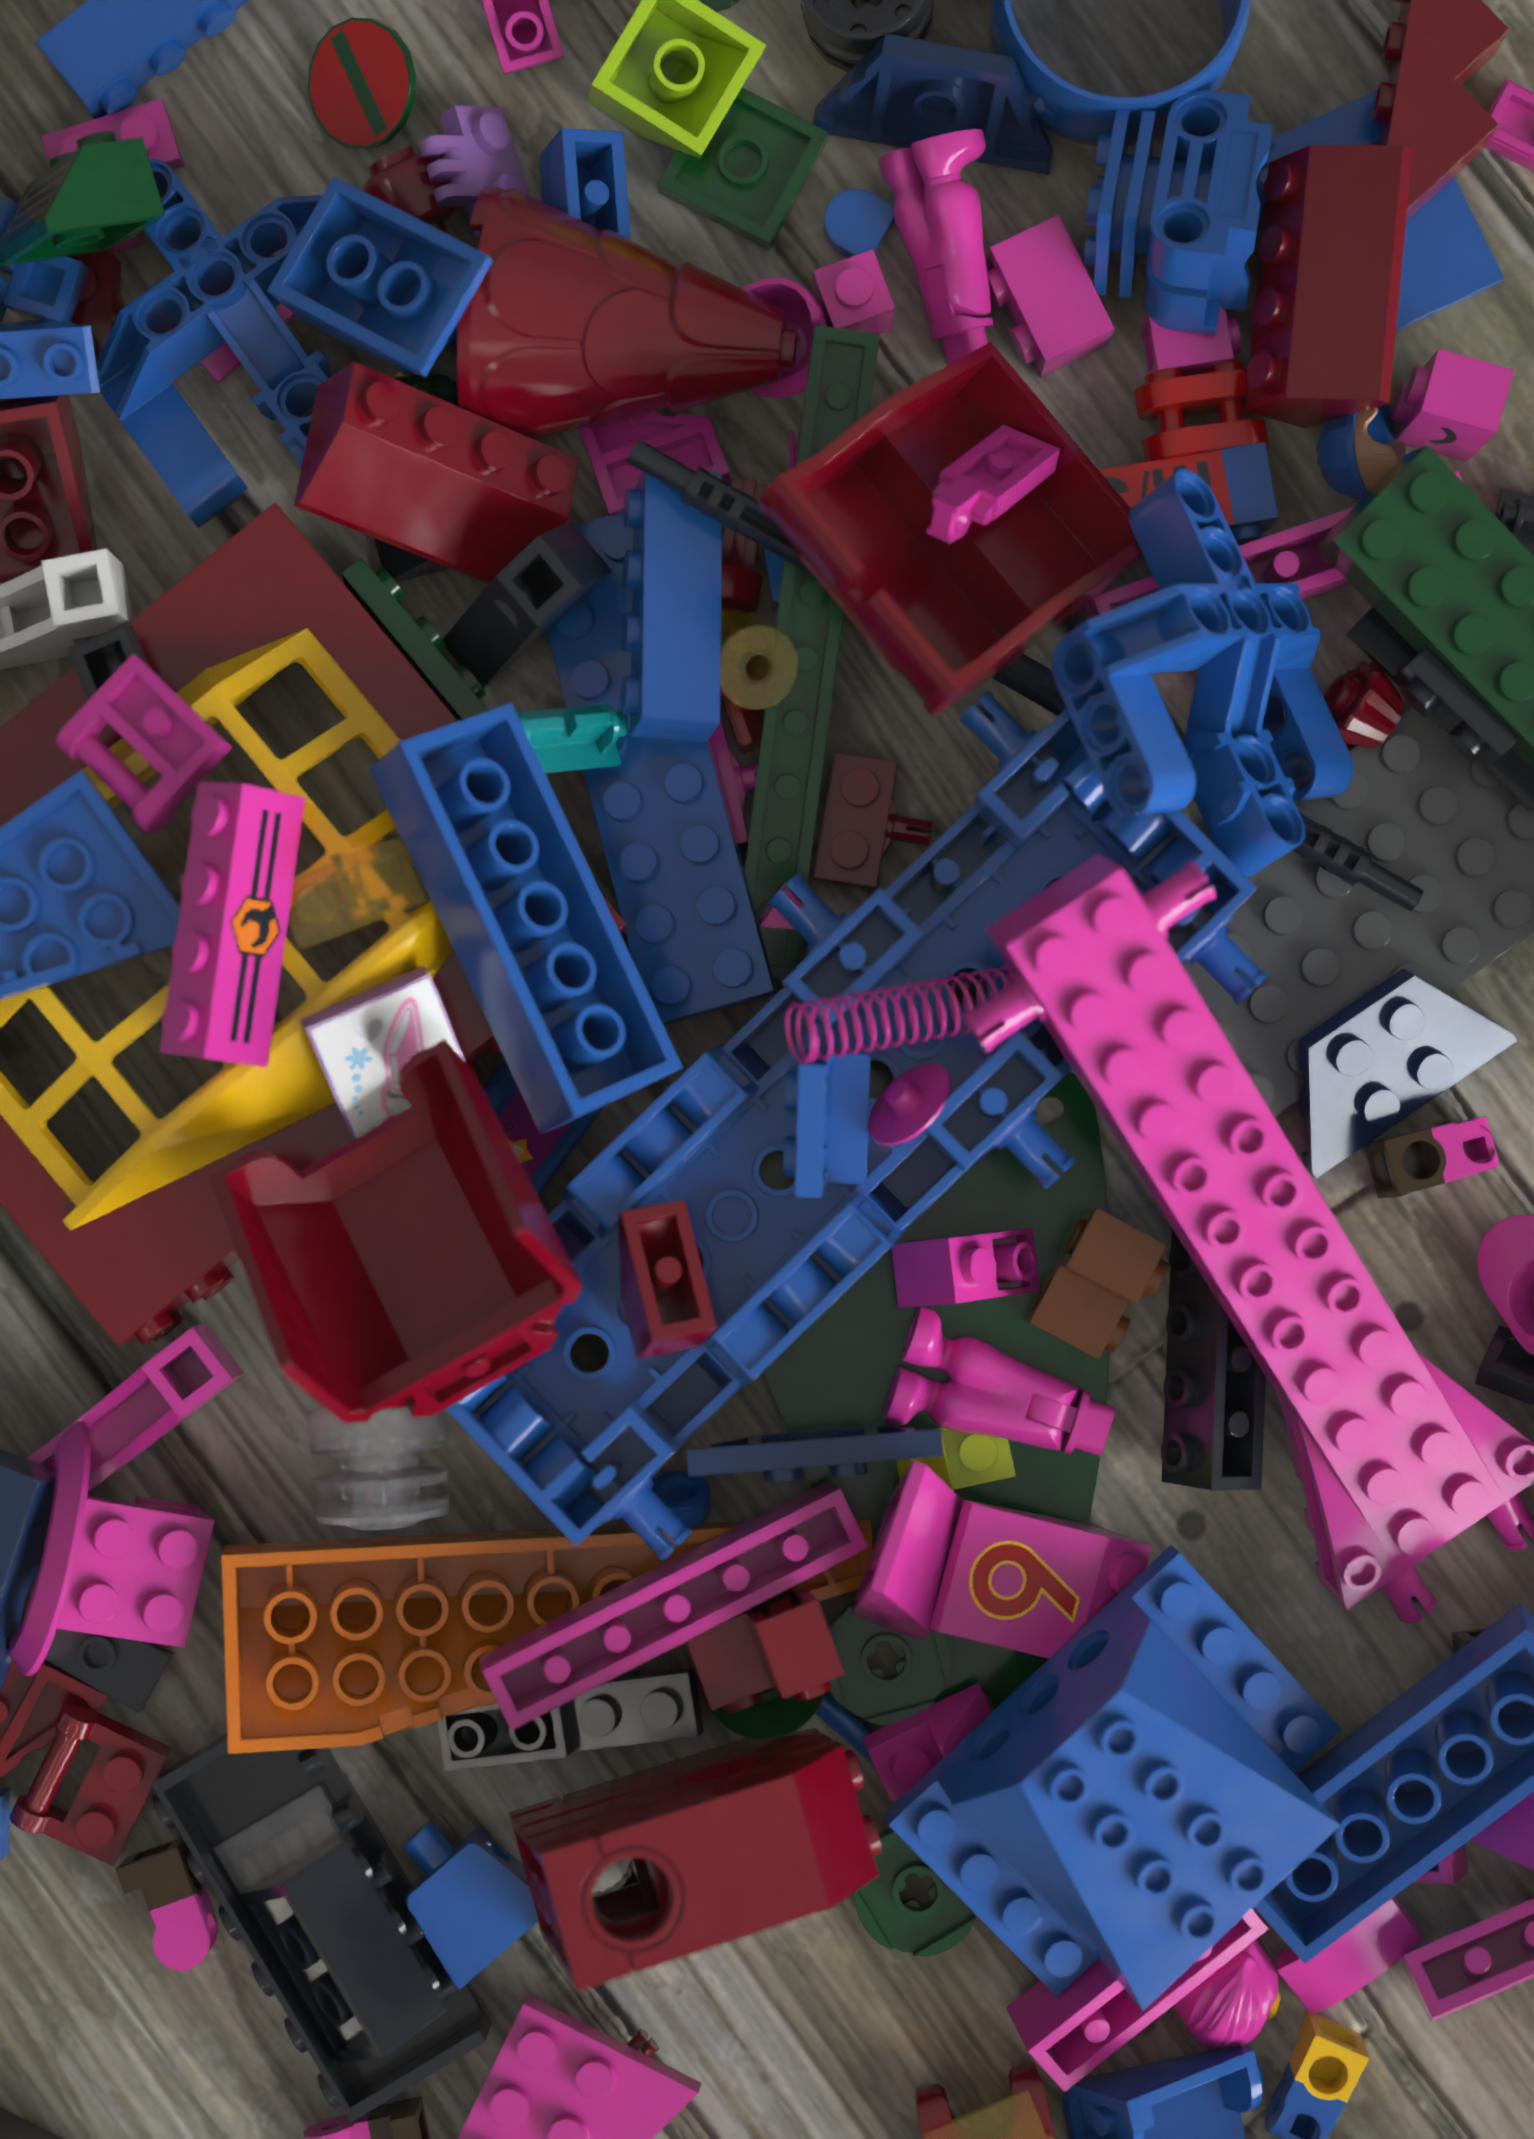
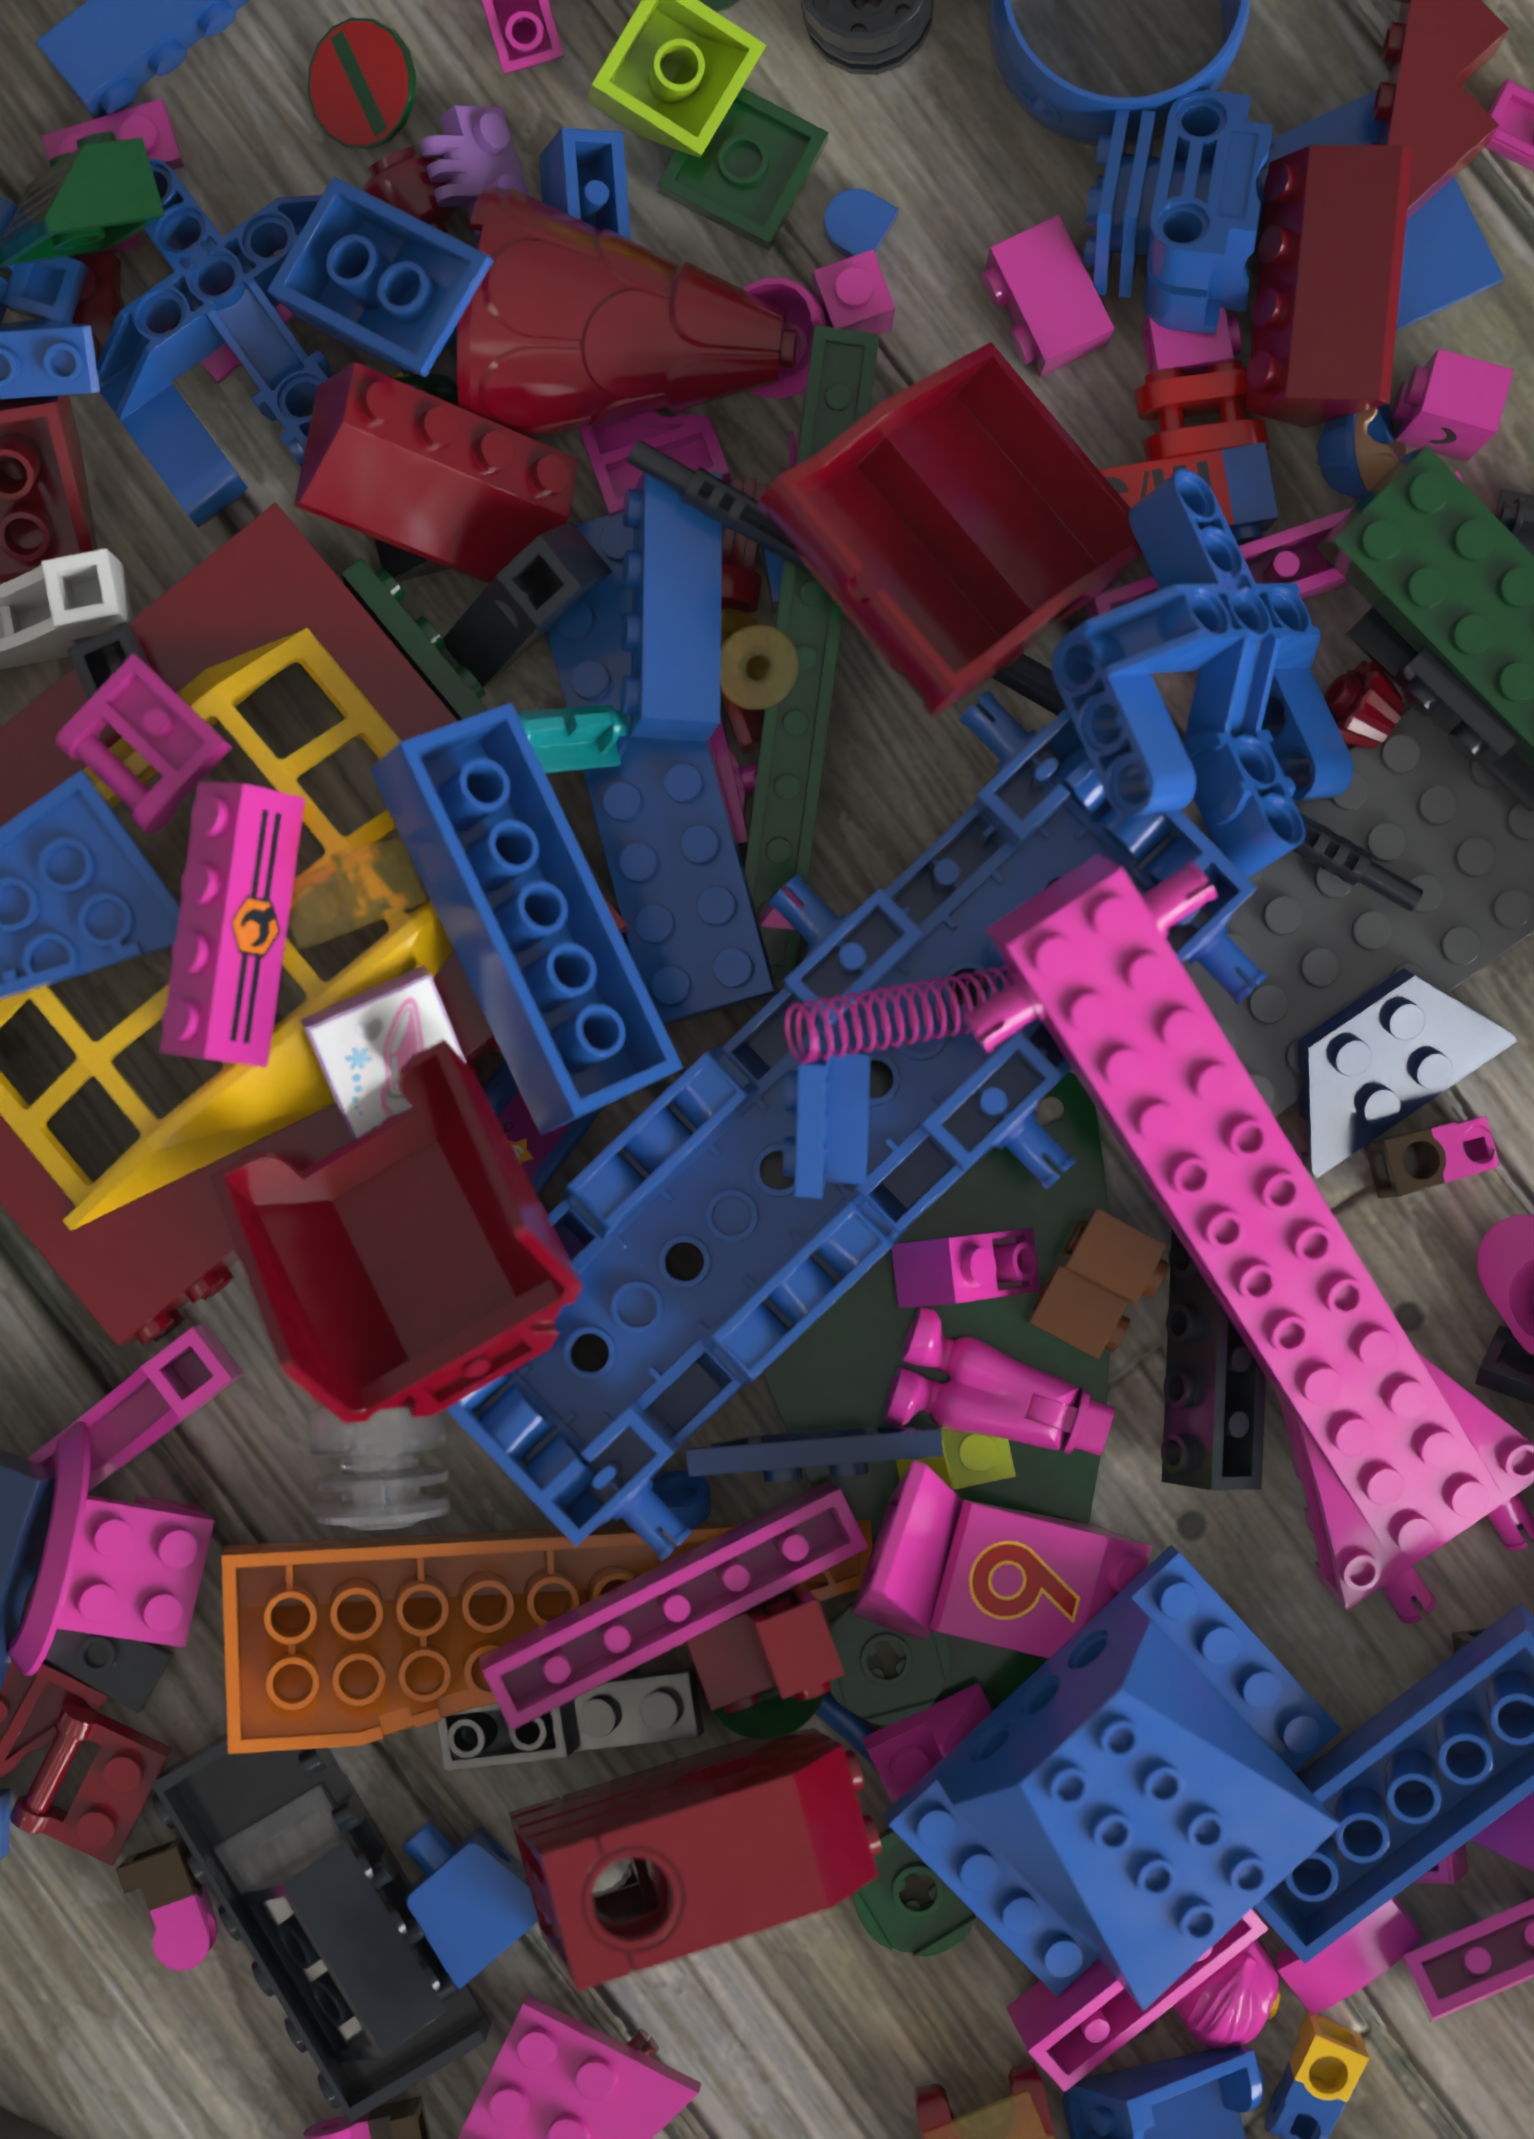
dark red slope [618,1200,717,1360] -> none
dark blue wing [812,34,1054,175] -> none
dark red plate [813,752,934,890] -> none
dark pink piece [868,1063,951,1146] -> none
dark pink piece [878,129,994,365] -> none
dark pink hinge [927,425,1060,543] -> none

